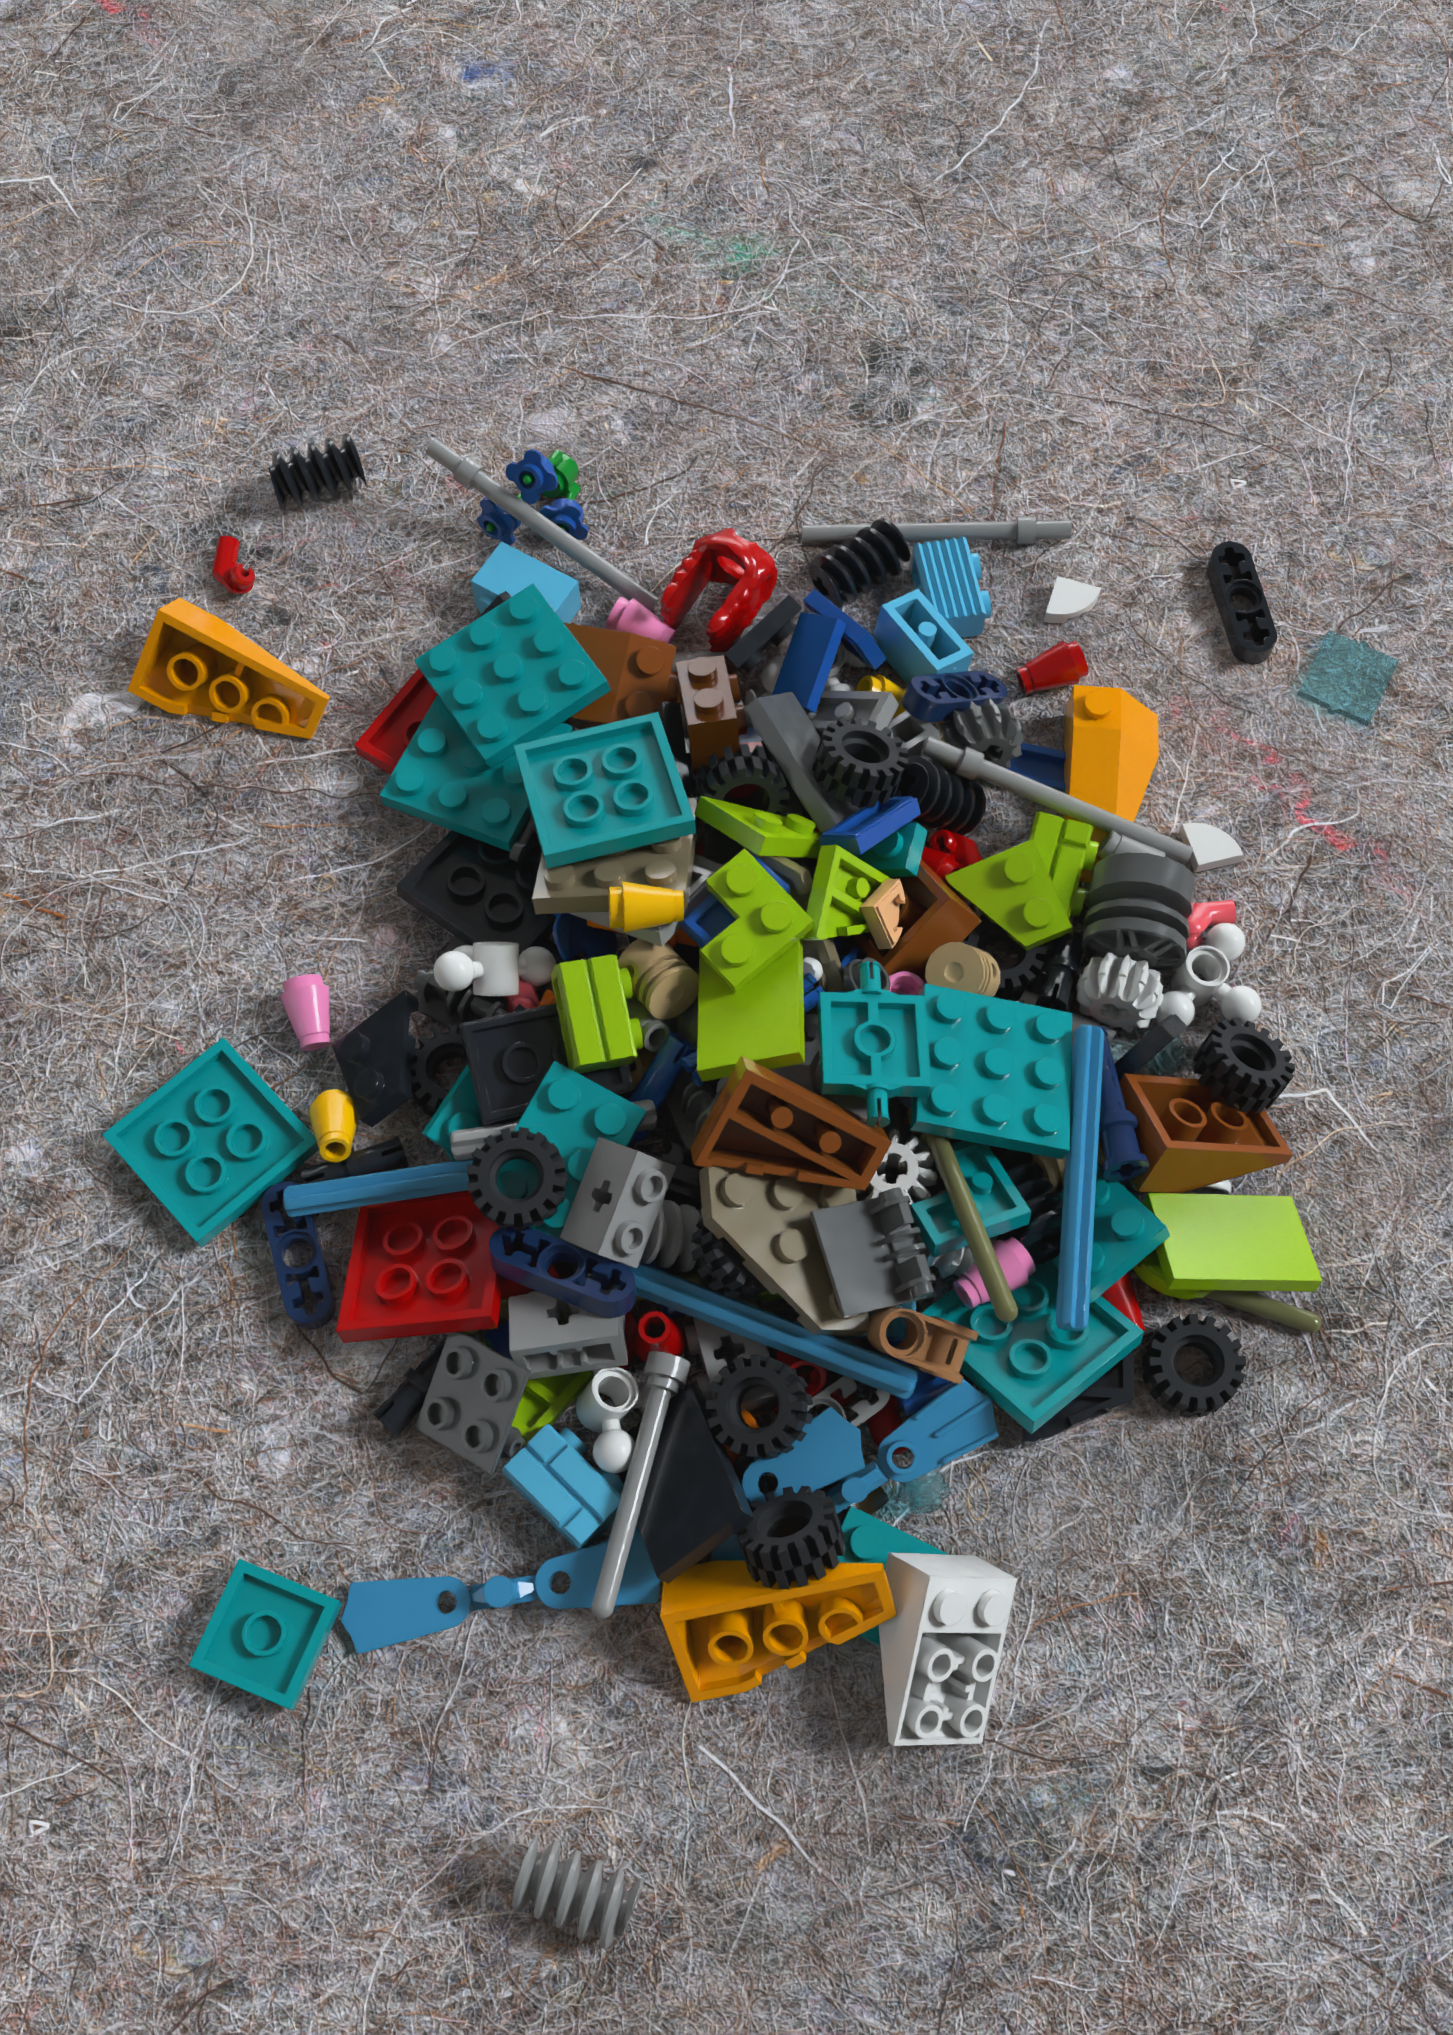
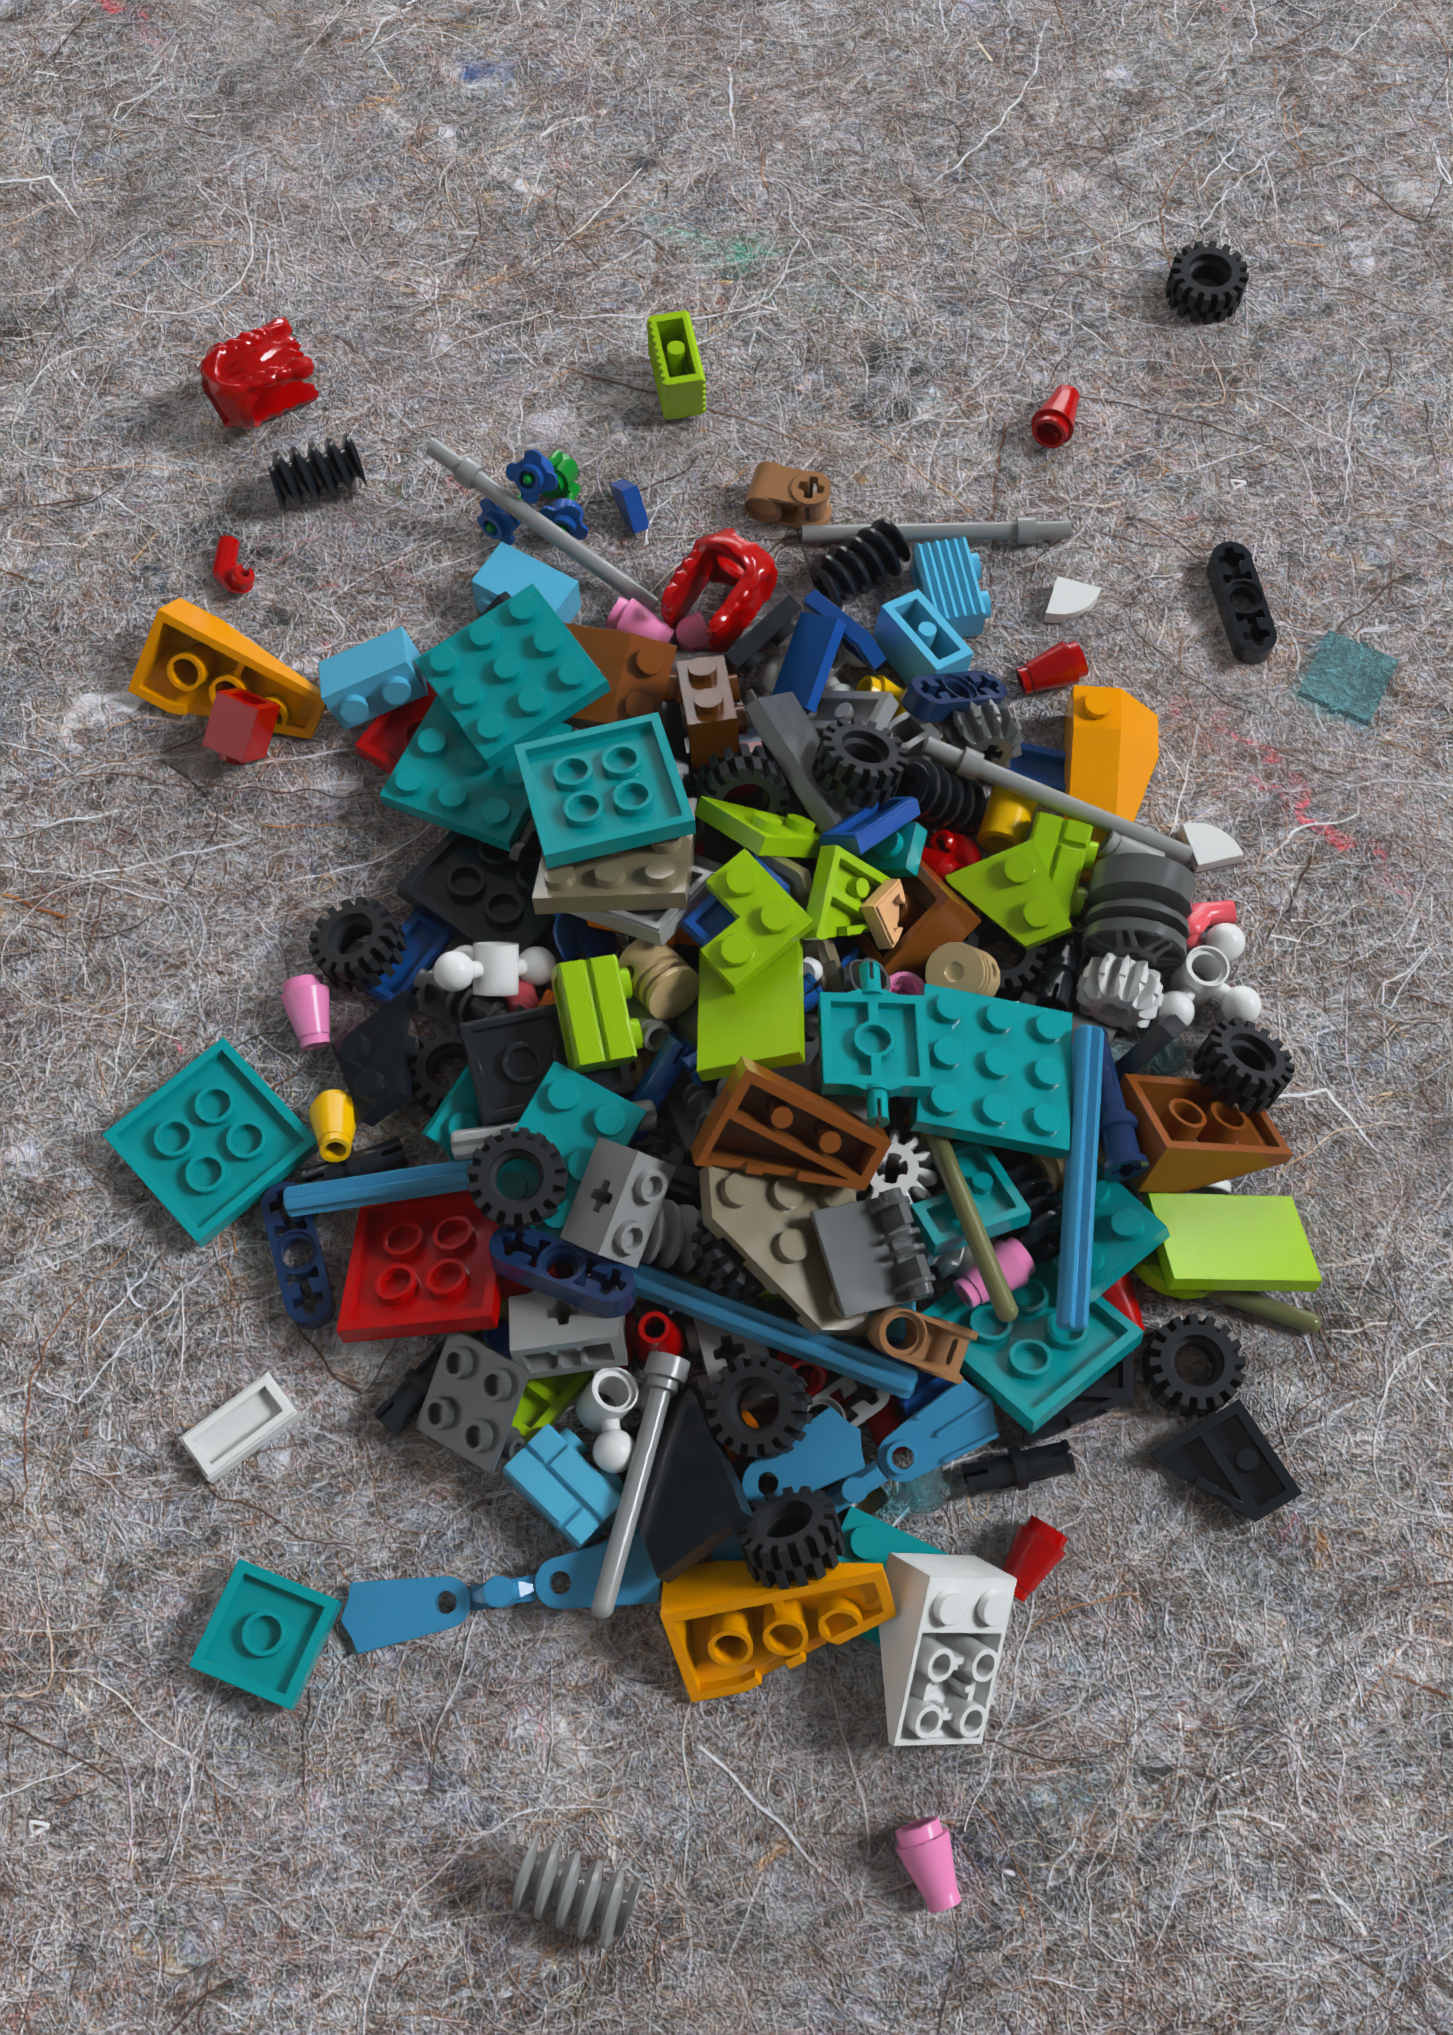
yellow cone [608,881,684,934] -> none
none -> white tile [178,1372,301,1484]
none -> red piece [197,317,319,431]
none -> red brick [202,688,281,766]
none -> black tyre [308,897,407,992]
none -> medium azure brick [318,626,428,730]
none -> blue tile [363,908,454,1005]
none -> blue tile [609,479,650,534]
none -> lime brick [647,310,706,420]
none -> bright pink hinge [676,611,711,652]
none -> medium nougat piece [743,461,832,529]
none -> bright pink cone [894,1815,962,1913]
none -> black pin [961,1439,1076,1498]
none -> yellow brick [977,785,1037,854]
none -> red cone [1002,1515,1069,1602]
none -> red cone [1031,384,1080,448]
none -> black wing [1150,1399,1302,1523]
none -> black tyre [1165,240,1249,324]

